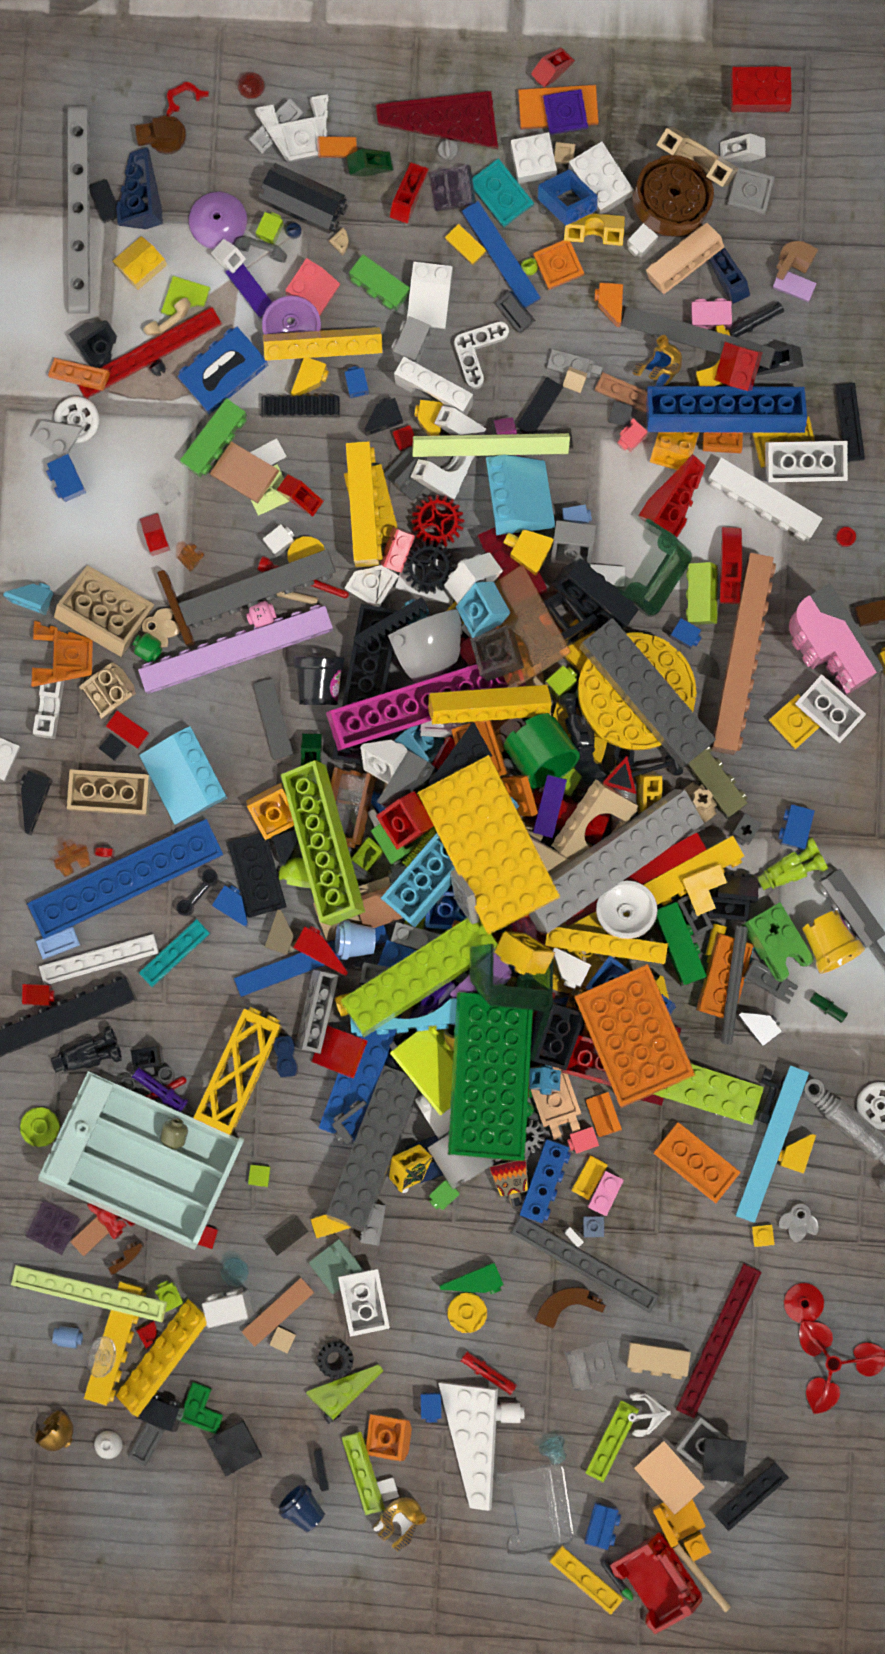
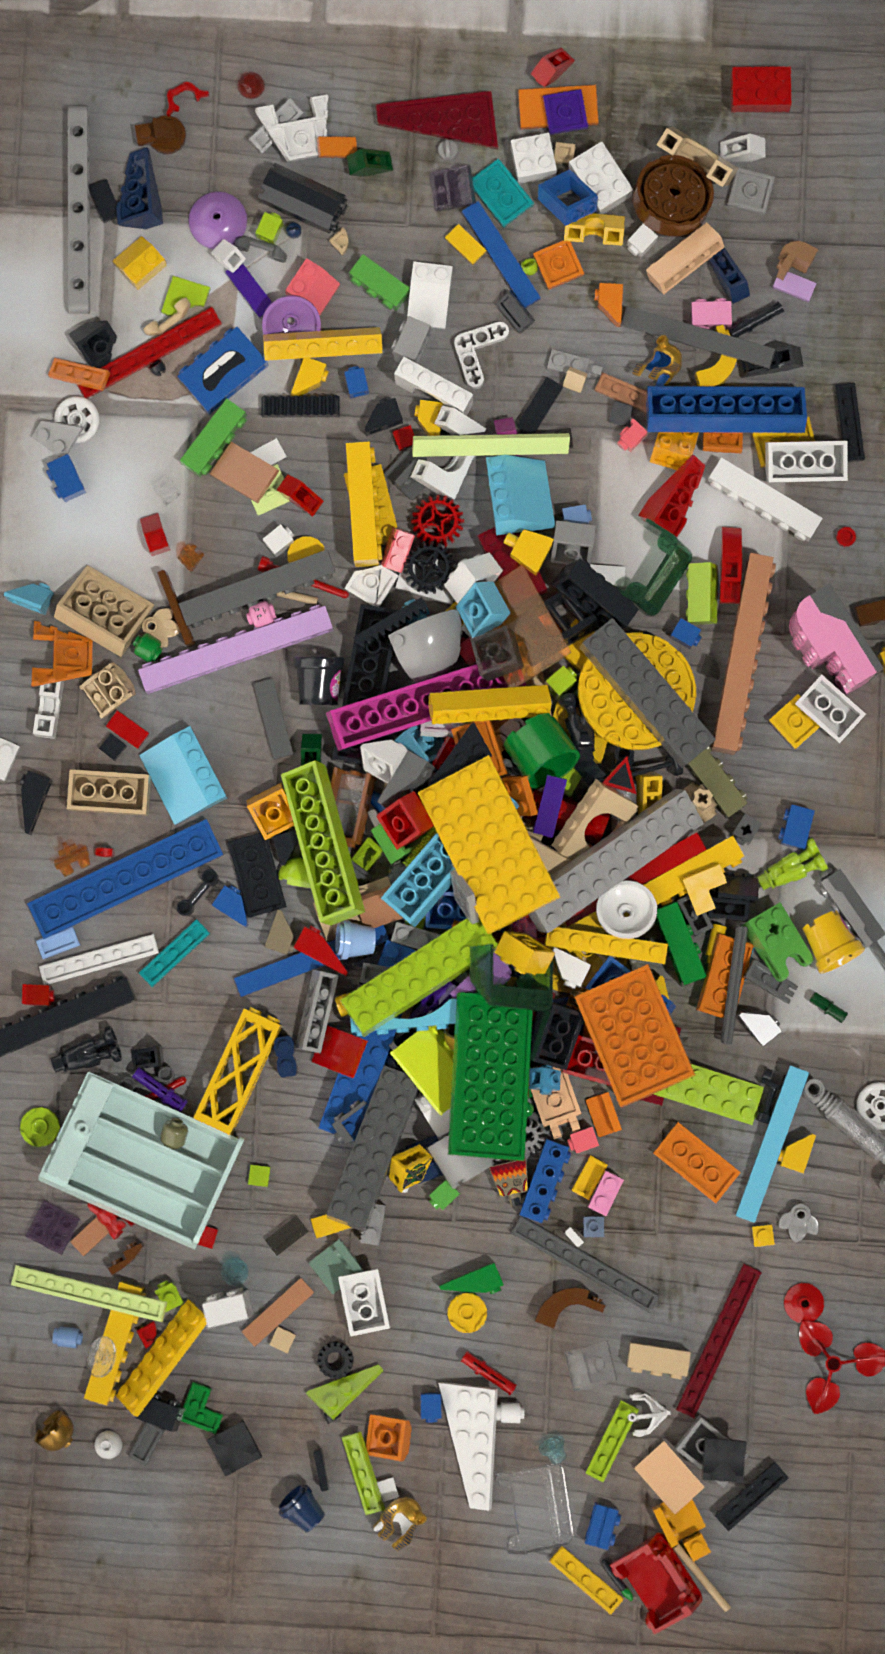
red slope [389,162,429,224] -> none
red slope [714,341,763,391] -> none

